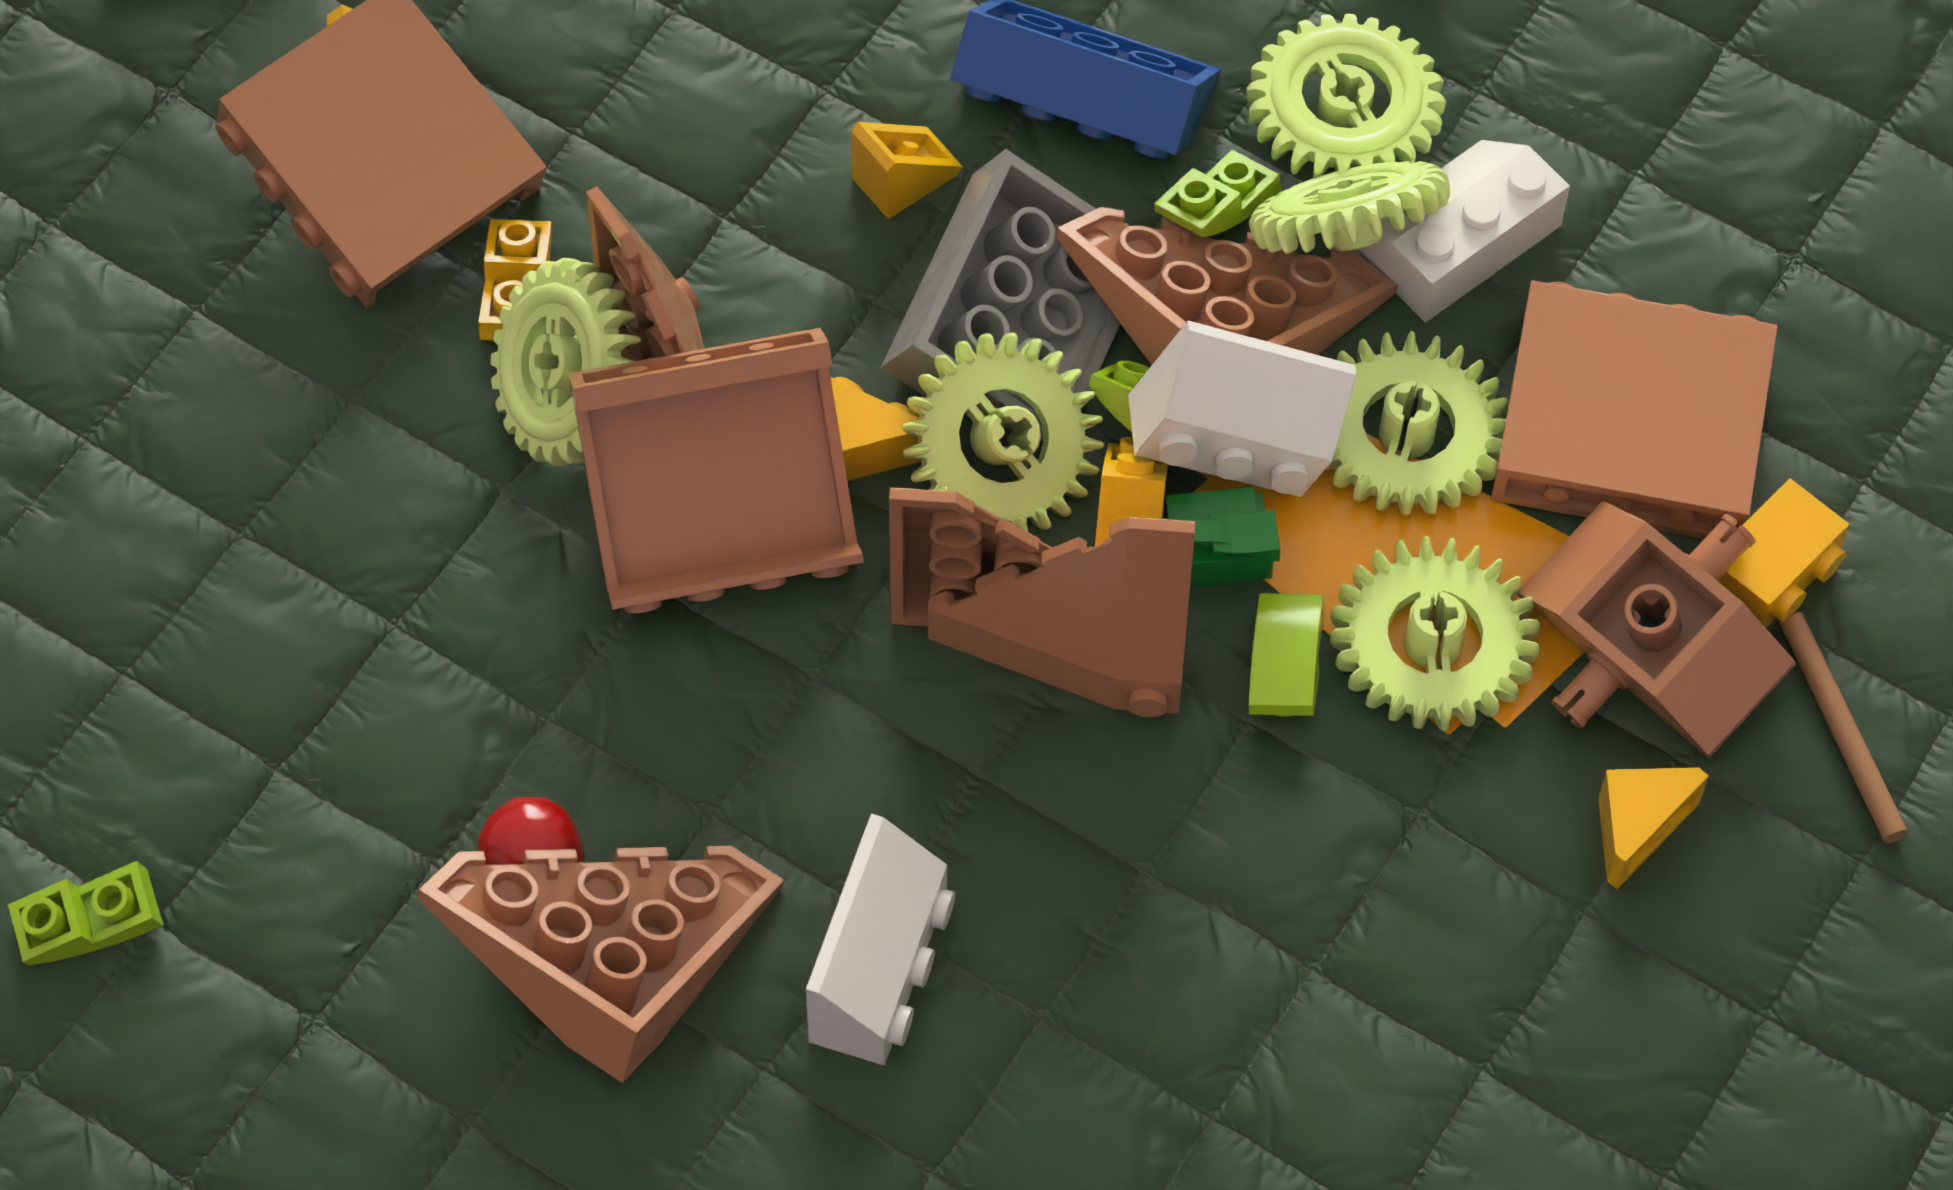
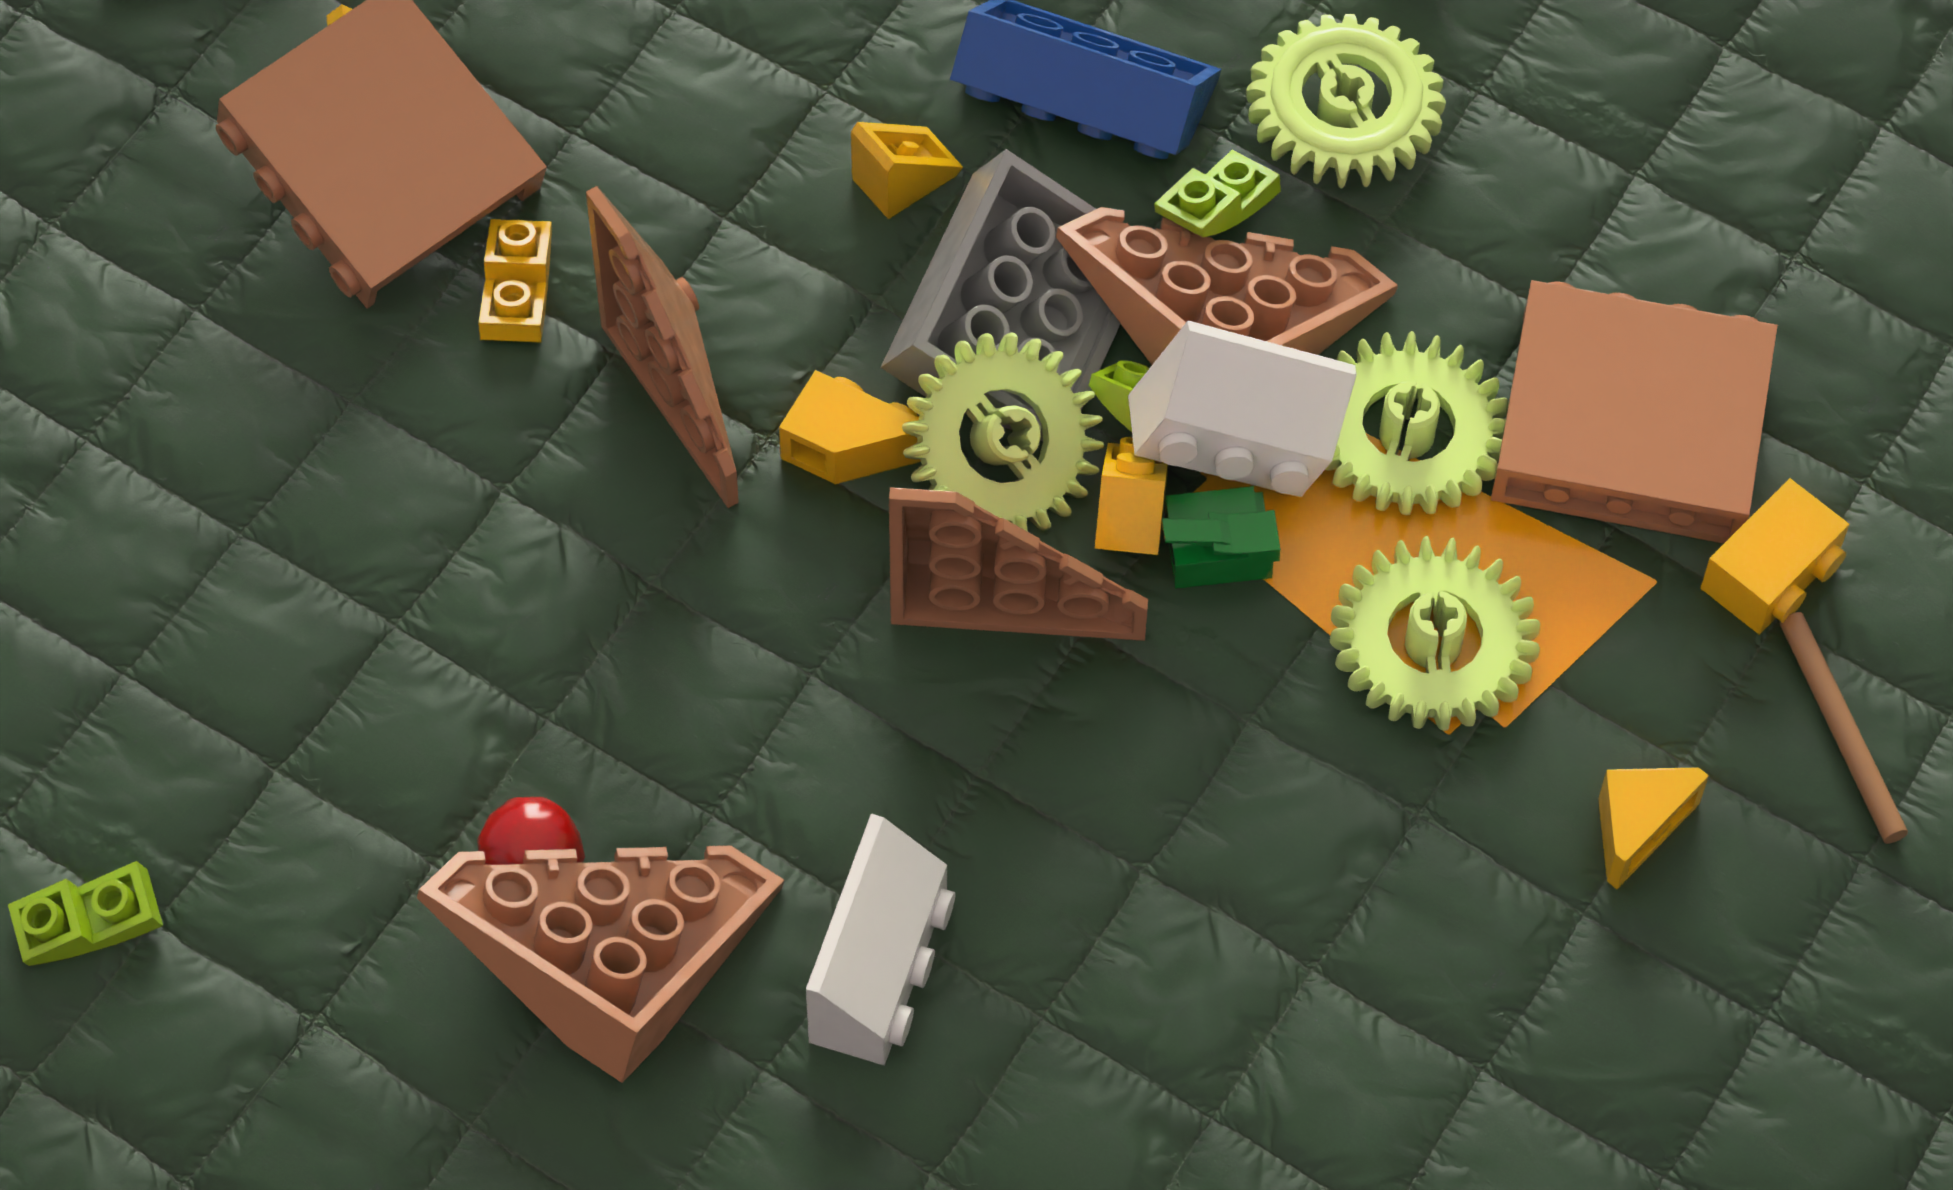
yellowish green gear [490,258,642,467] -> none
nougat panel [568,328,864,613] -> none
nougat slope [928,517,1196,717] -> none
yellowish green gear [1249,161,1451,254] -> none
lime slope [1249,593,1325,717] -> none
white slope [1355,140,1570,323] -> none
nougat slope [1517,501,1796,758] -> none

